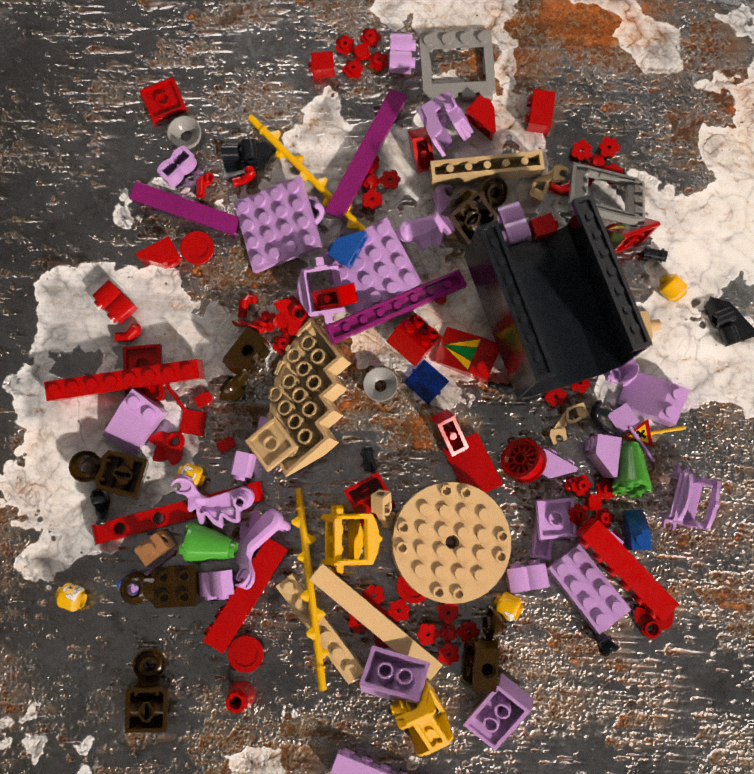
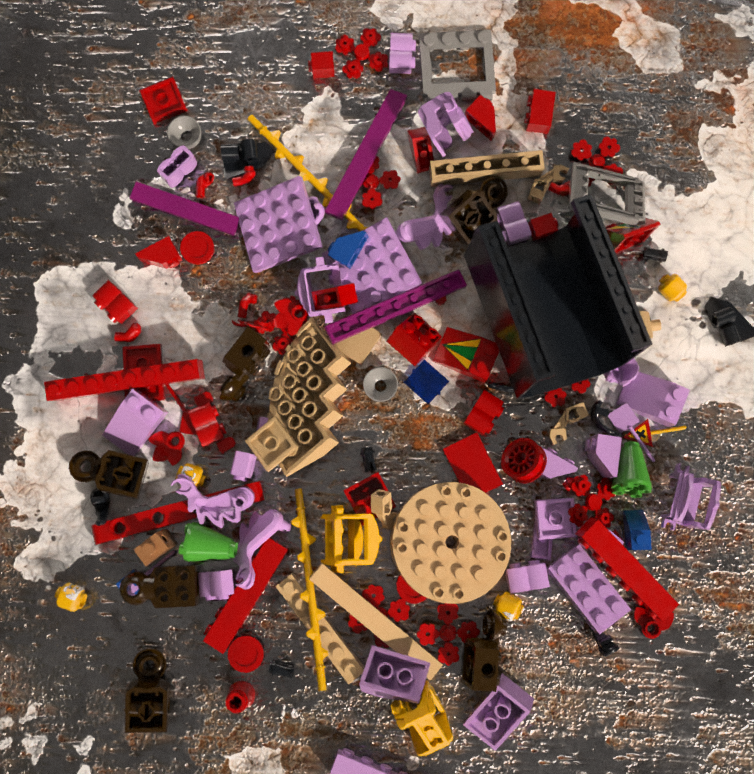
red slope [431,409,469,457] -> none
none -> red brick [188,402,227,448]
none -> black pin [268,660,295,679]
none -> tan tile [336,314,382,366]
none -> red brick [463,390,504,436]

